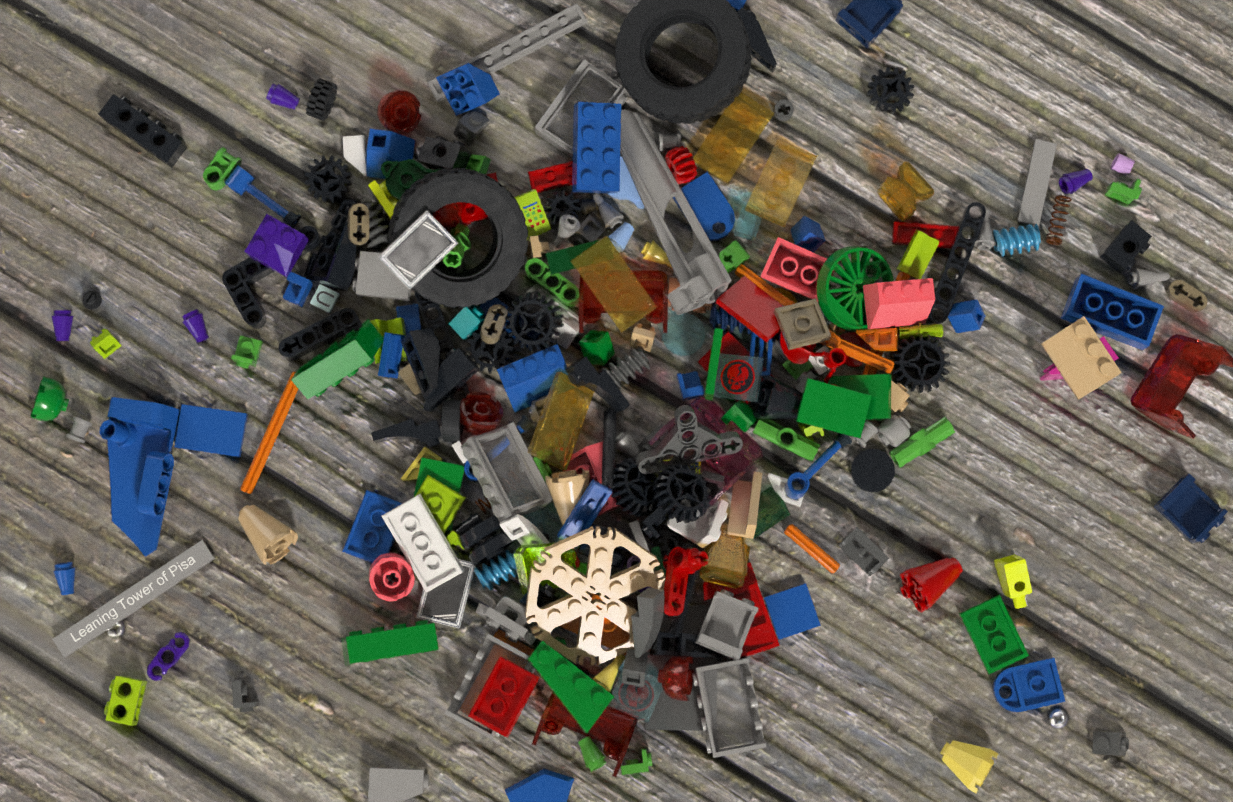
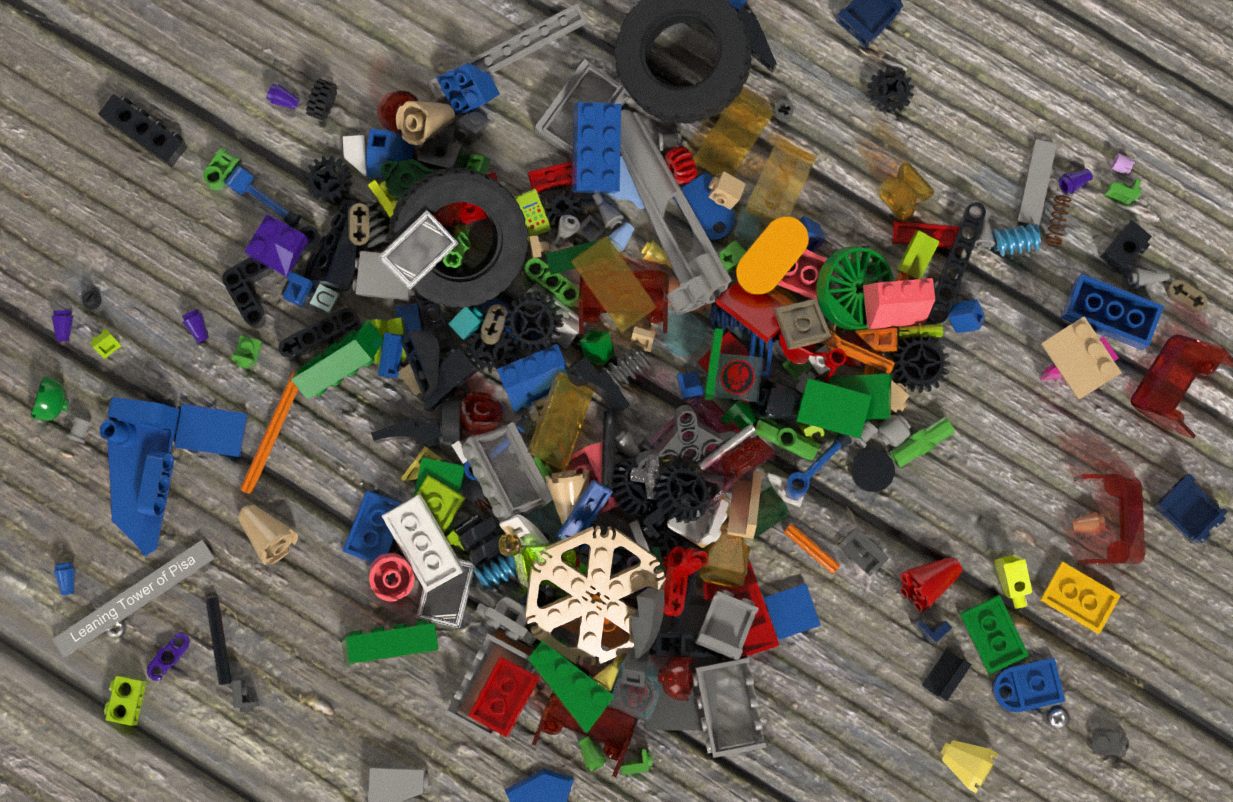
none -> black axle [206,597,231,685]
none -> tan cone [396,101,455,145]
none -> clear yellow tile [499,534,521,556]
none -> clear tile [630,454,660,500]
none -> light grey bar [698,423,756,470]
none -> tan brick [708,171,746,210]
none -> clear red bracket [722,435,774,478]
none -> light orange tile [736,217,808,295]
none -> dark blue panel [911,620,952,643]
none -> black panel [922,650,972,701]
none -> yellow plate [1039,562,1121,634]
none -> nougat cone [1072,512,1106,534]
none -> clear red windscreen [1074,474,1145,565]

